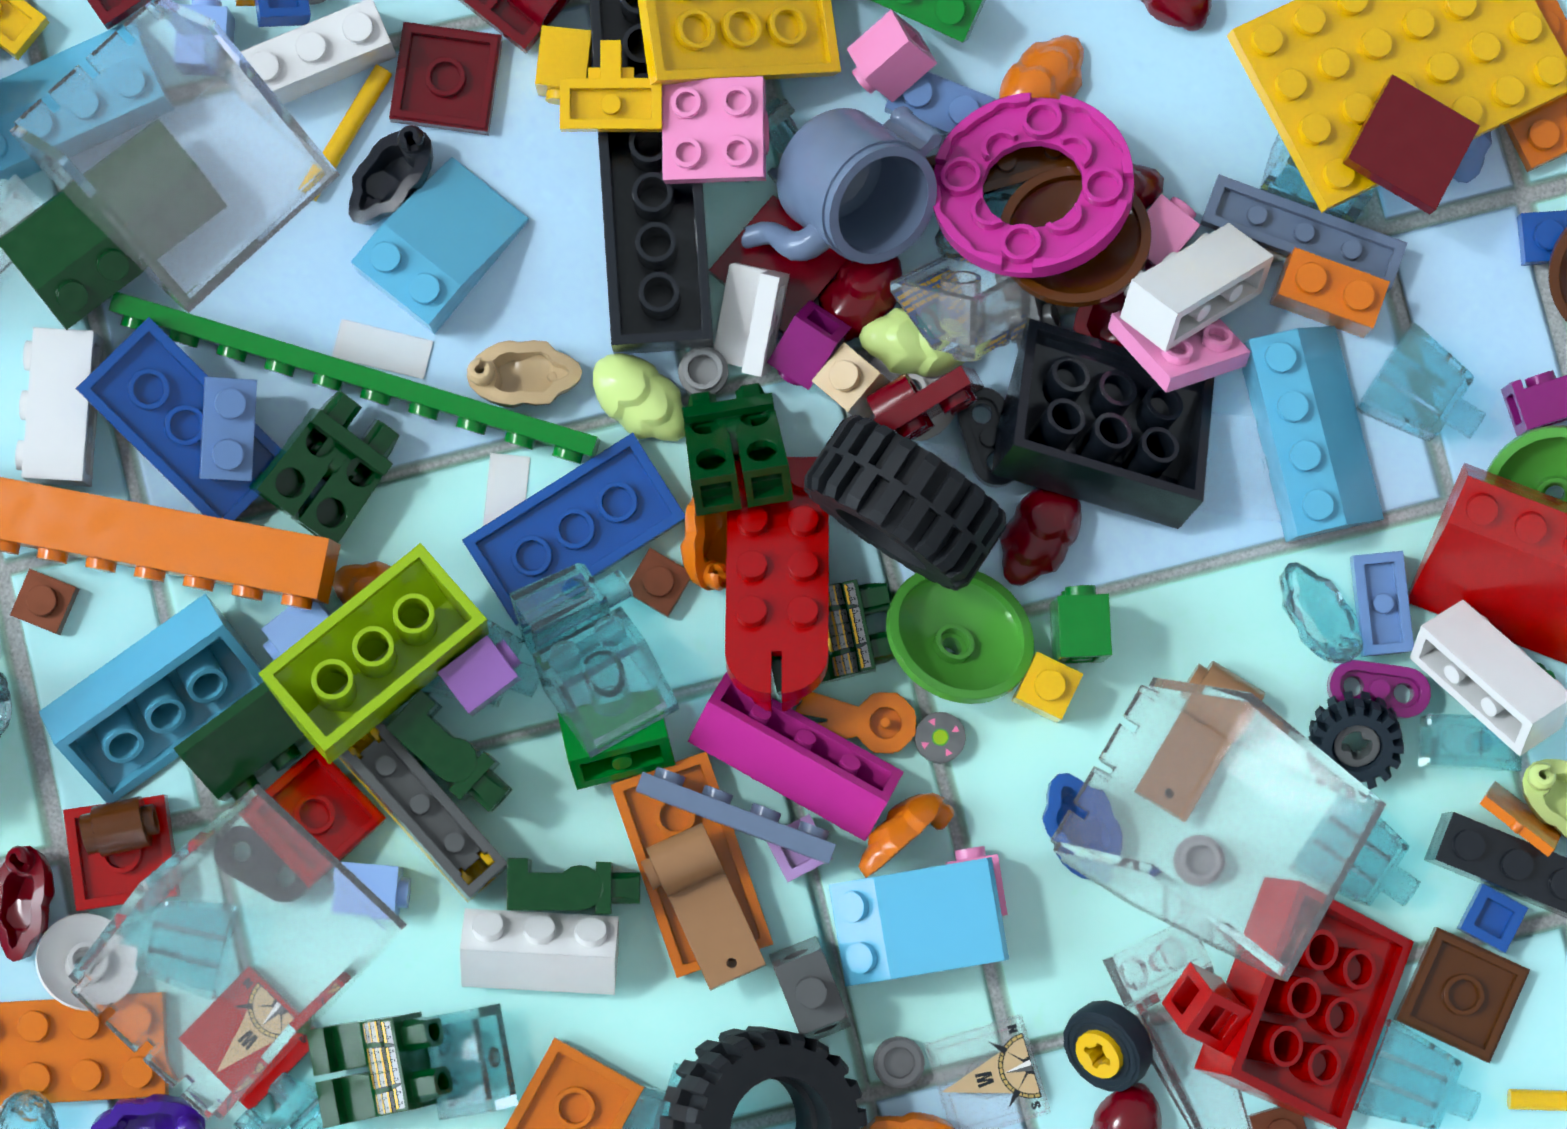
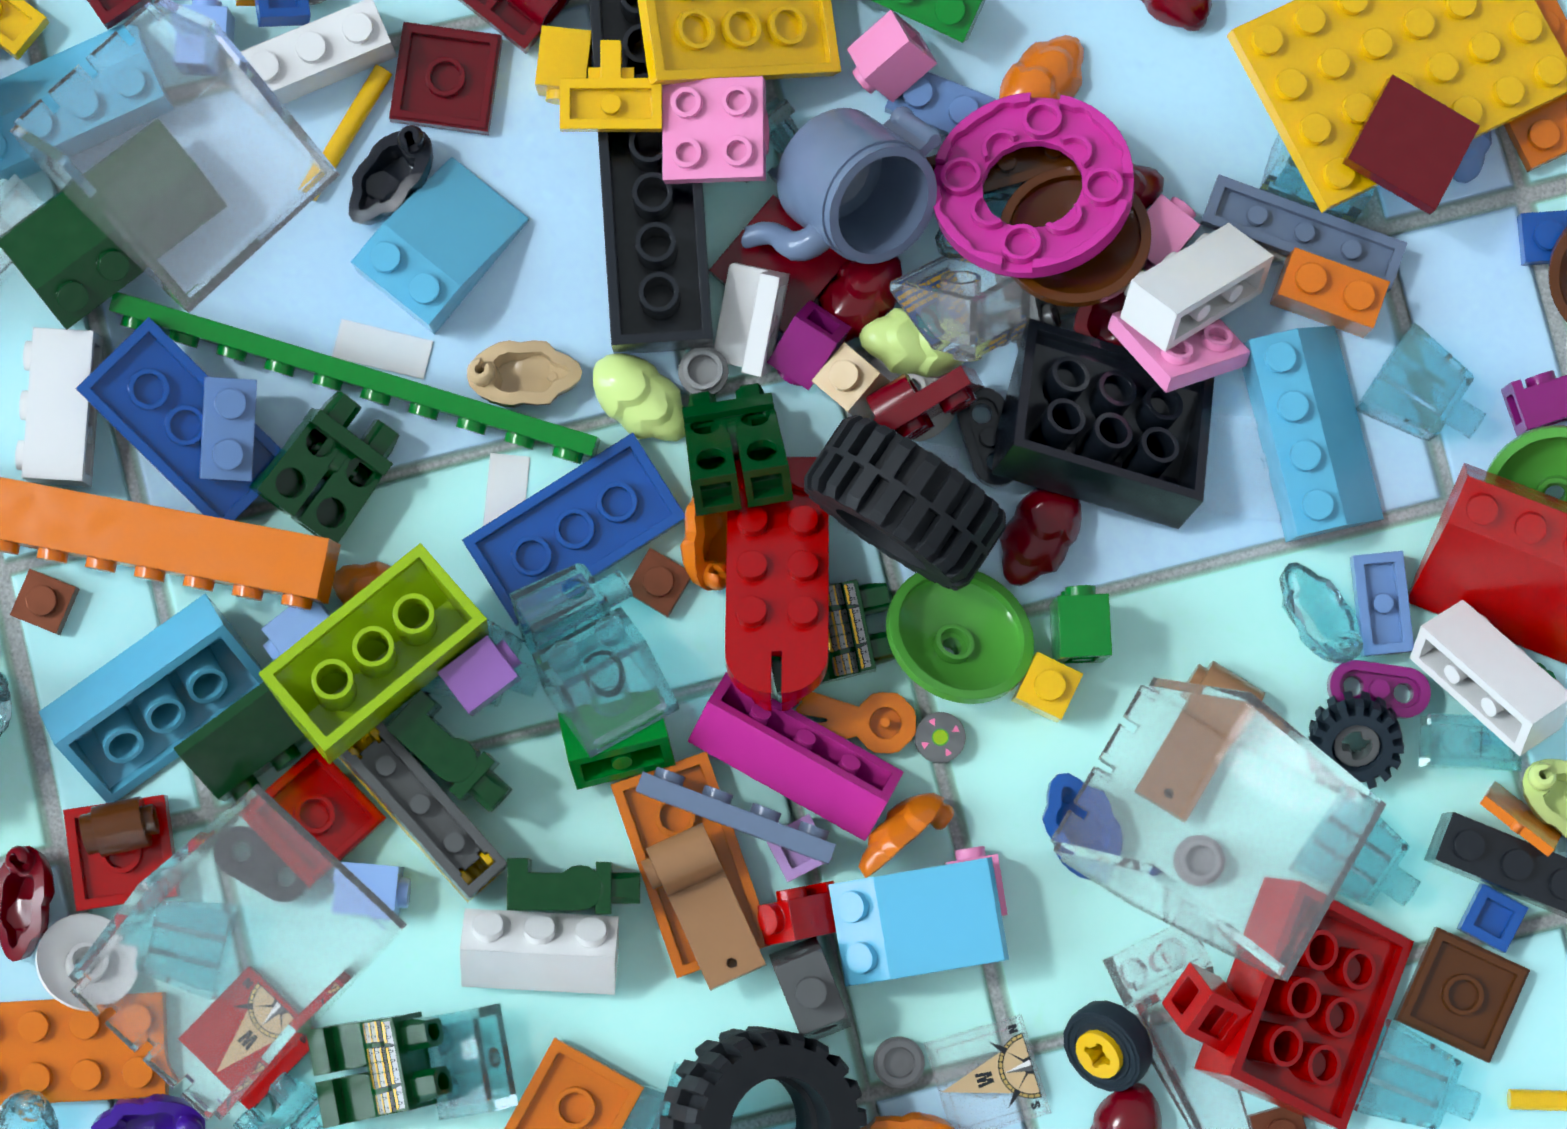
none -> red brick [757,881,836,946]

